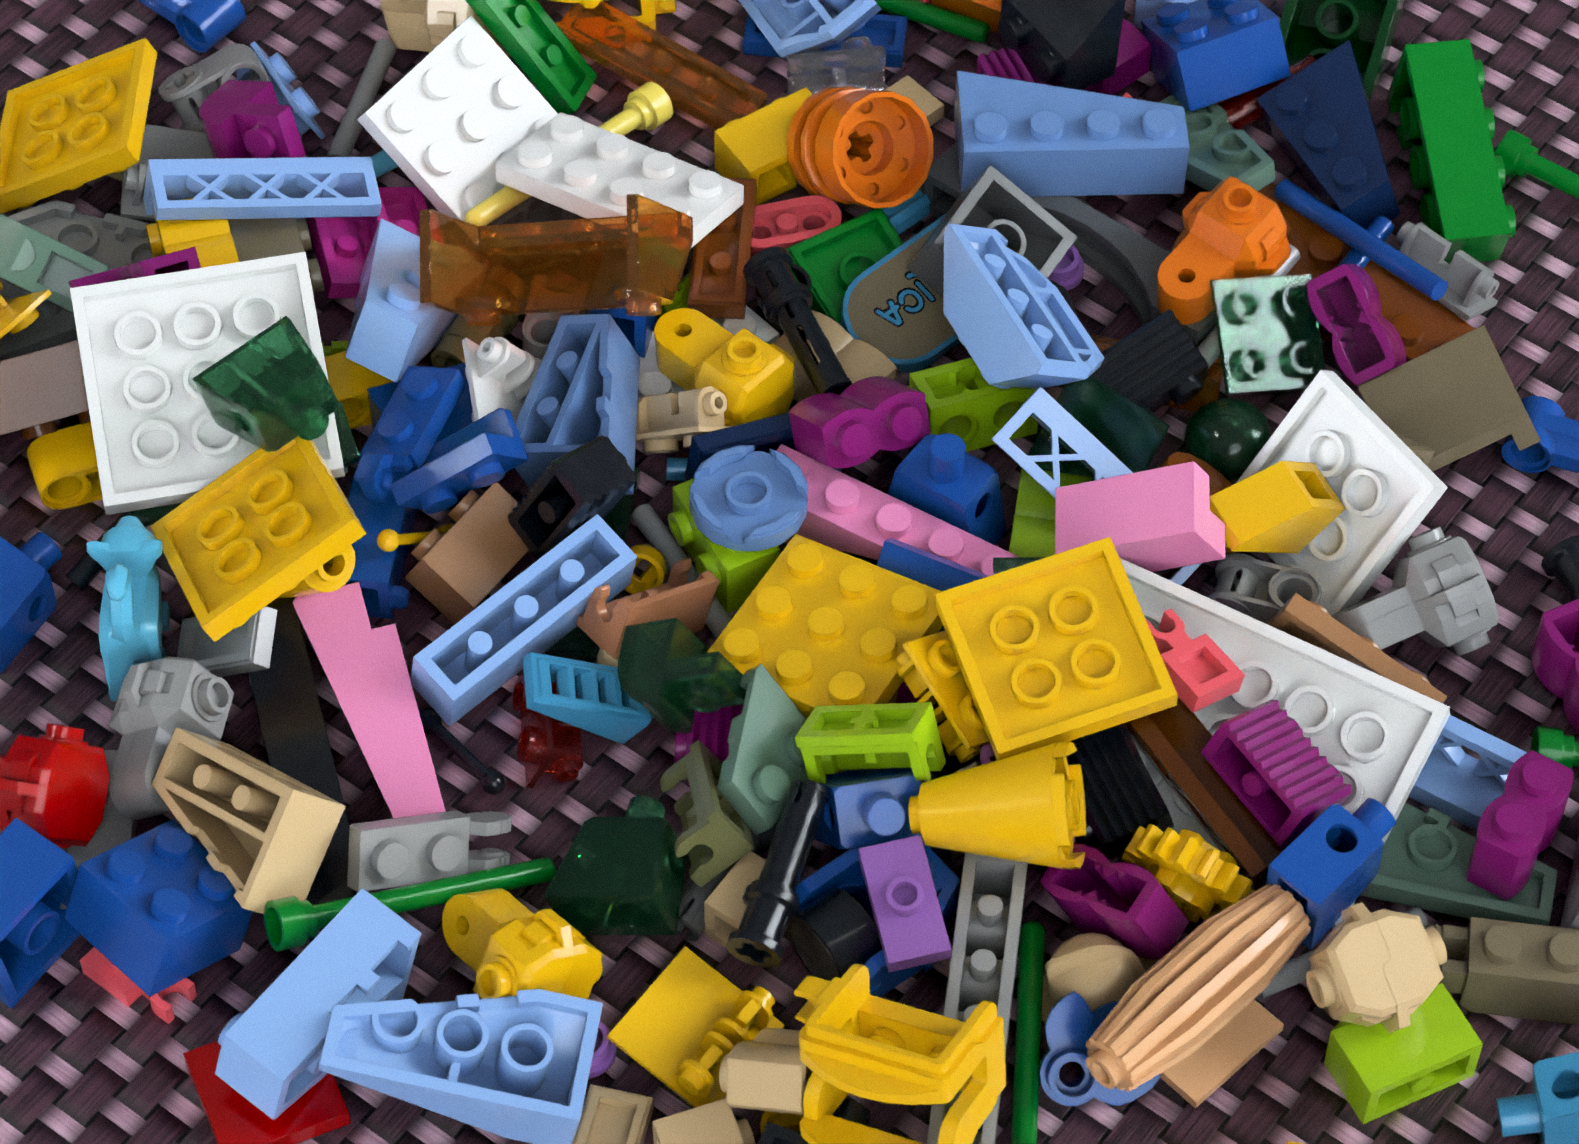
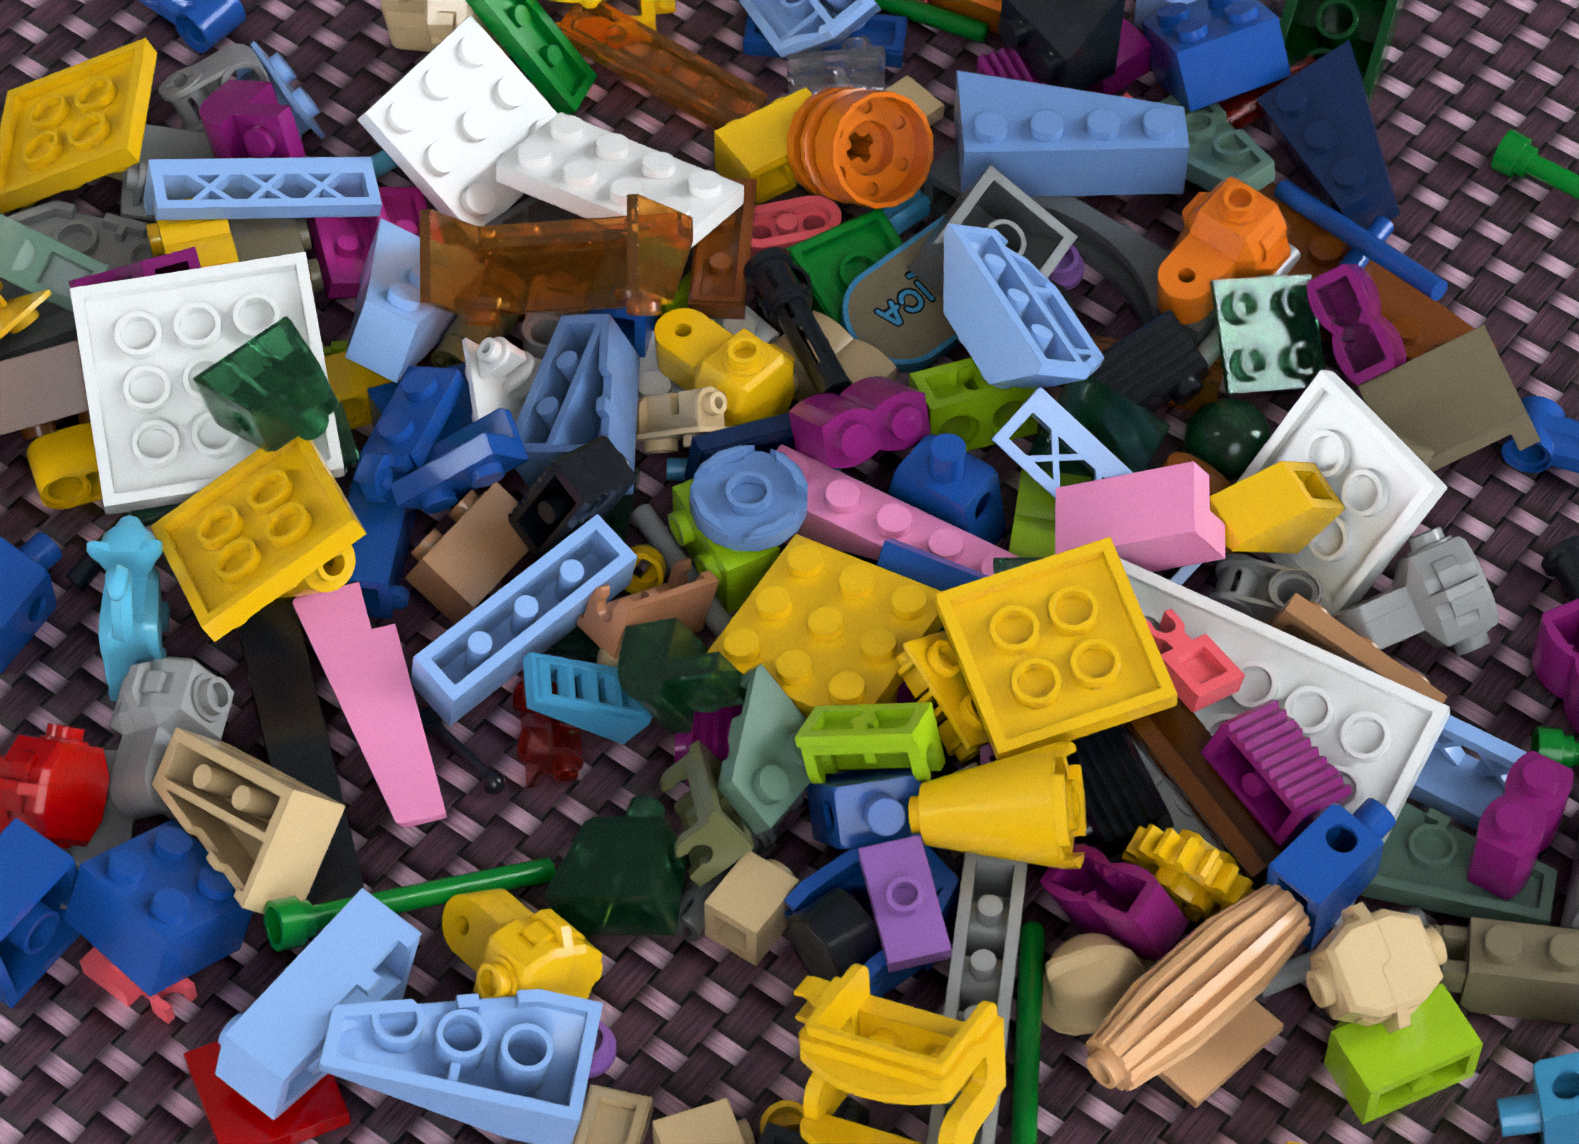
light grey tile [177,606,278,677] -> none
light grey bar [326,39,396,157] -> none
light grey hinge [347,810,512,892] -> none
yellow hinge [377,523,454,552] -> none
light yellow piece [465,82,673,230] -> none
yellow hinge [606,946,785,1108] -> none
tan brick [719,1028,813,1115] -> none
black pin [726,779,830,968] -> none
blue plate [1039,991,1161,1106] -> none
green wedge [1386,39,1516,264] -> none
light grey hinge [1396,221,1500,321] -> none

